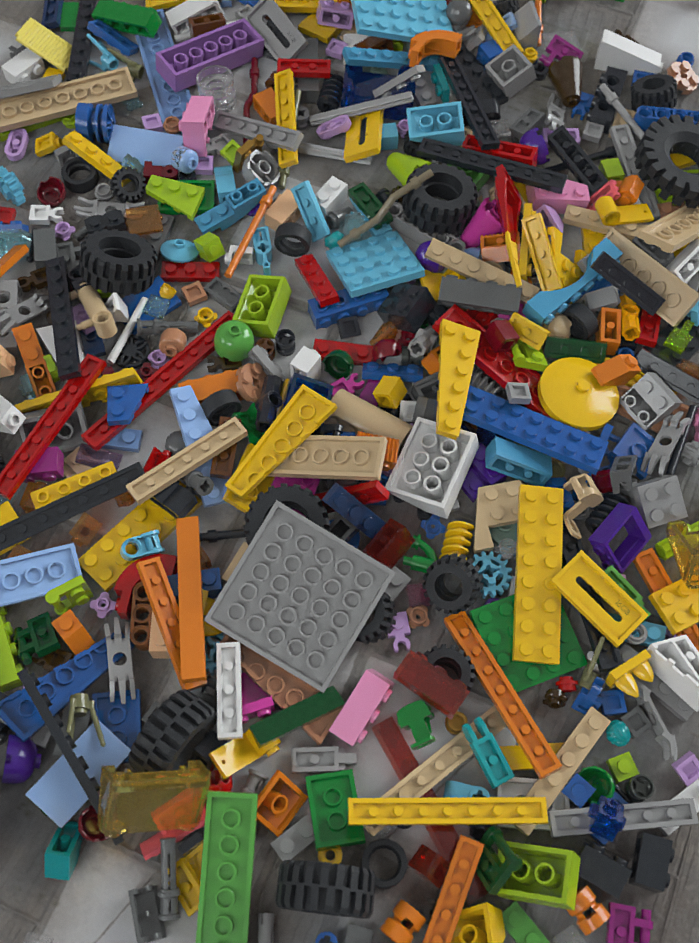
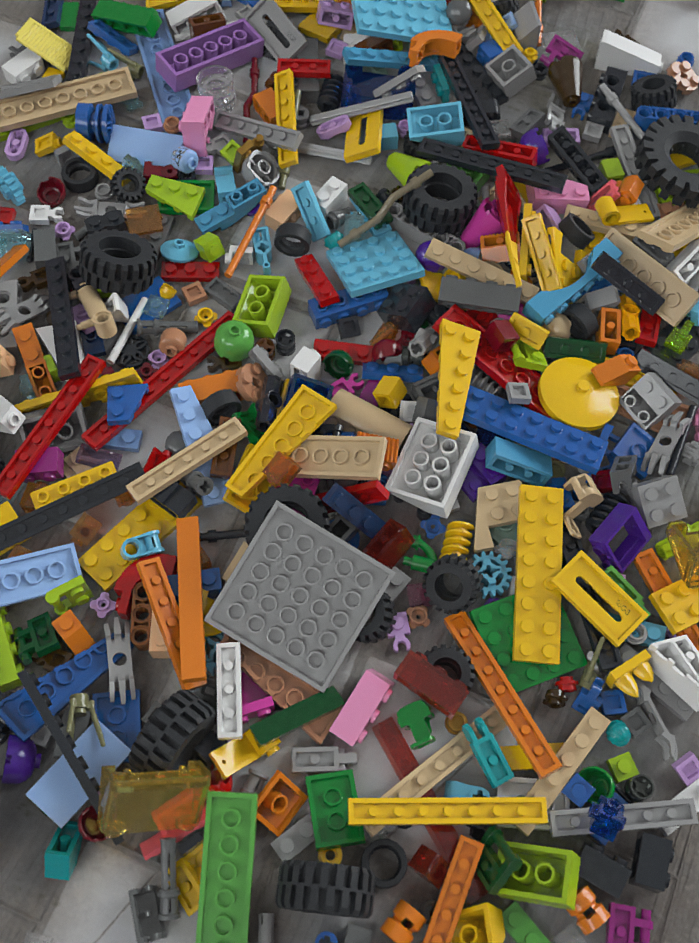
none -> clear orange brick [262,451,302,488]
none -> black tyre [558,213,595,249]

